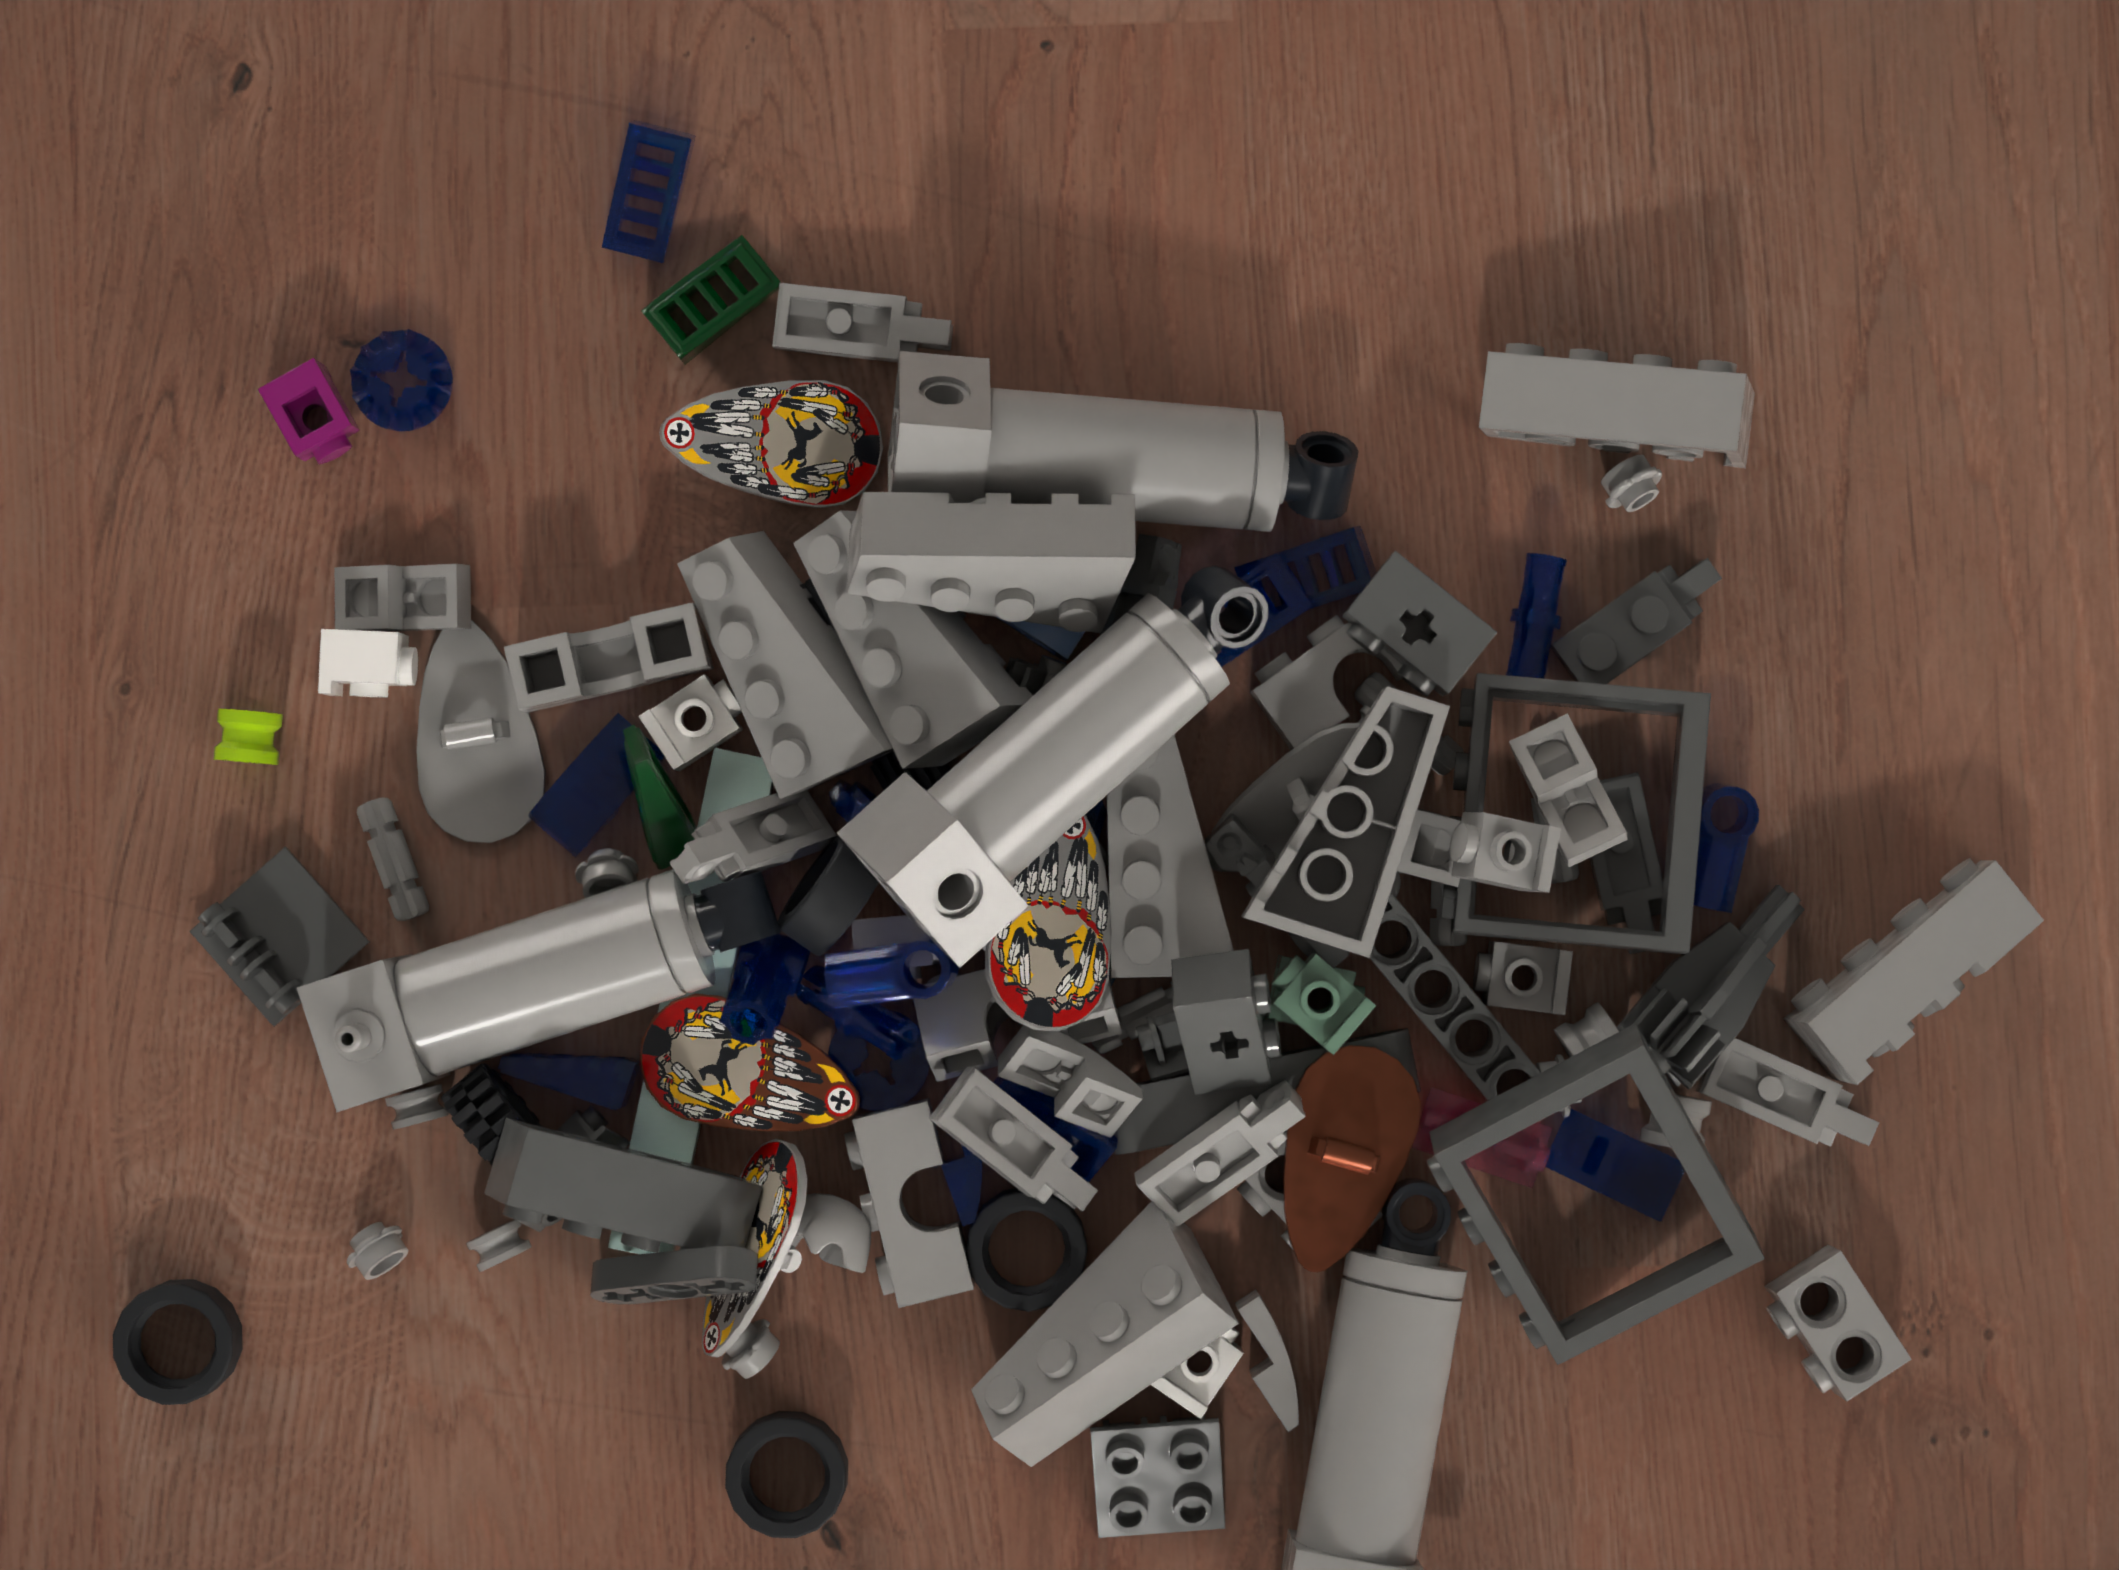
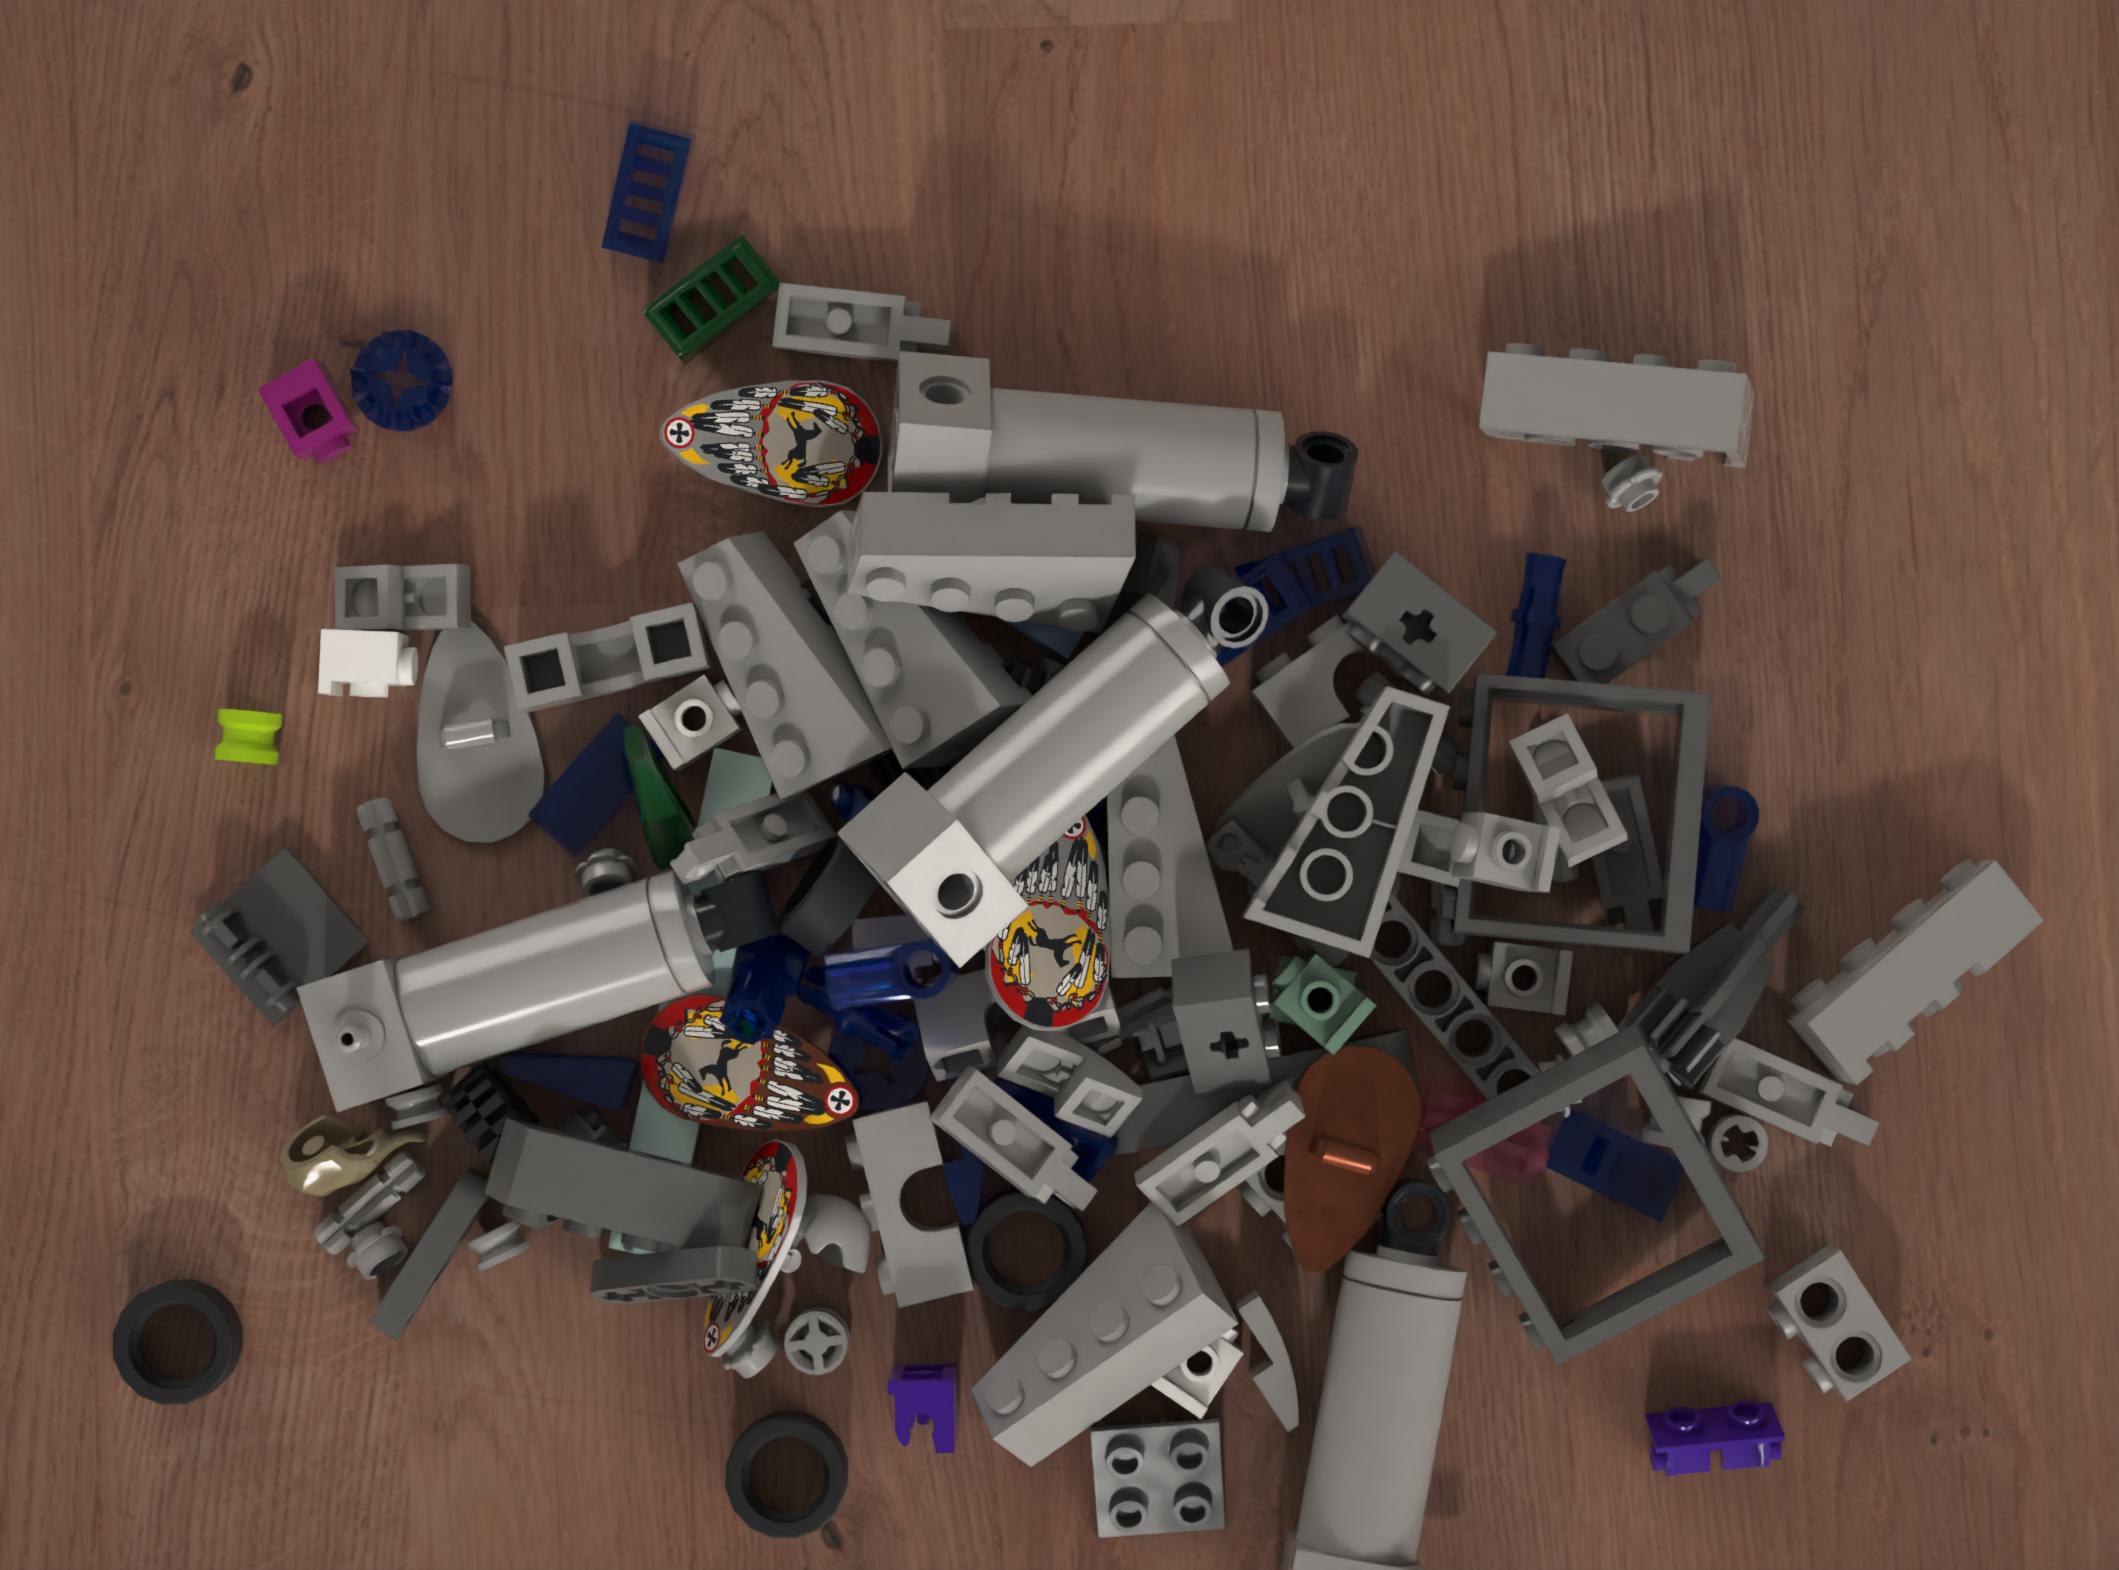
none -> dark tan piece [280,1115,428,1196]
none -> light grey axle [313,1151,426,1255]
none -> dark grey beam [369,1167,491,1341]
none -> light grey wheel [784,1306,851,1375]
none -> dark purple hinge [888,1364,958,1453]
none -> dark purple hinge [1645,1401,1785,1476]
none -> light grey bush [1706,1113,1768,1173]

